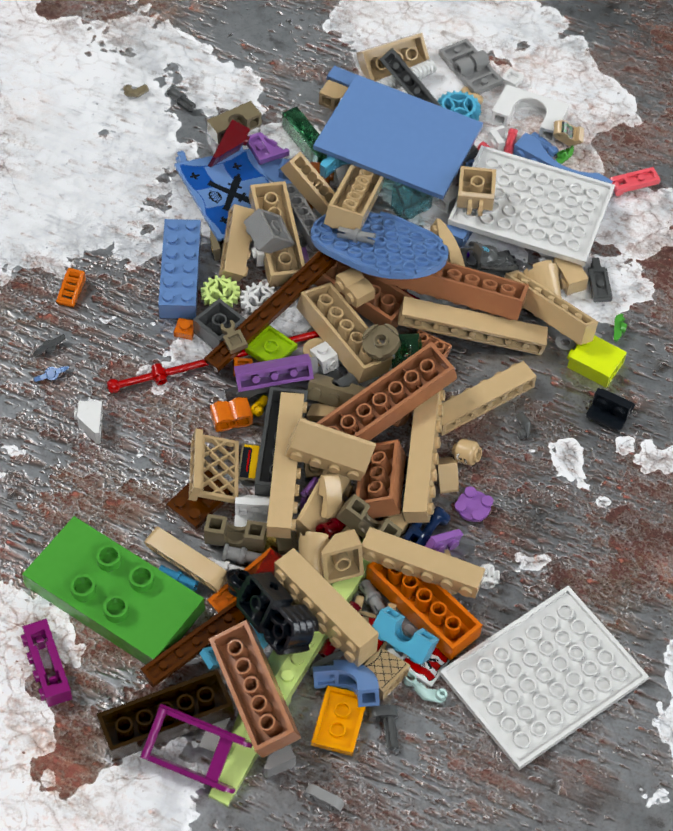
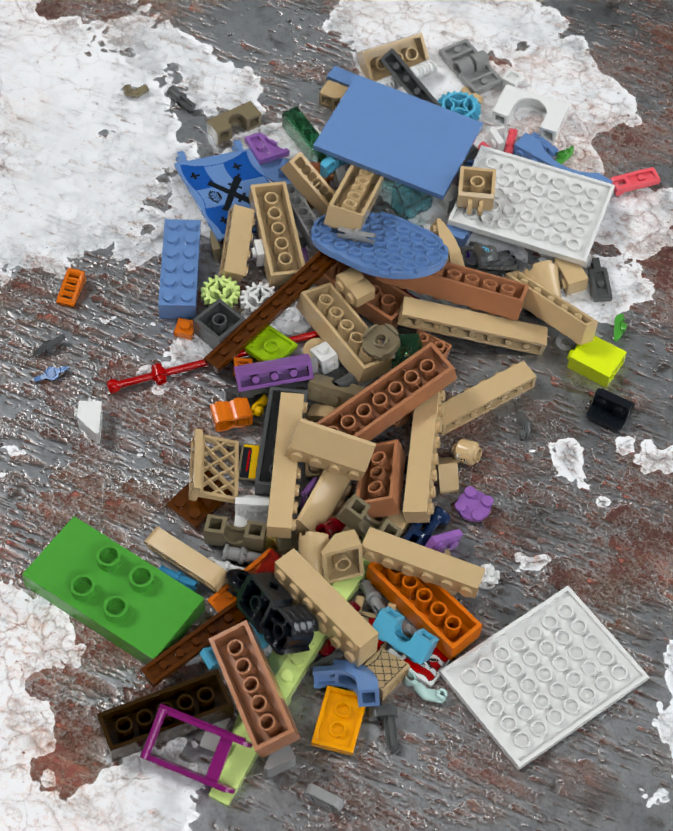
magenta brick [20,618,73,707] -> none
dark red slope [208,119,250,167] -> none
dark tan plate [220,320,248,354] -> none
light grey slope [244,209,295,254] -> none
tan slope [318,474,342,518] -> none
tan leg [553,120,584,146] -> none

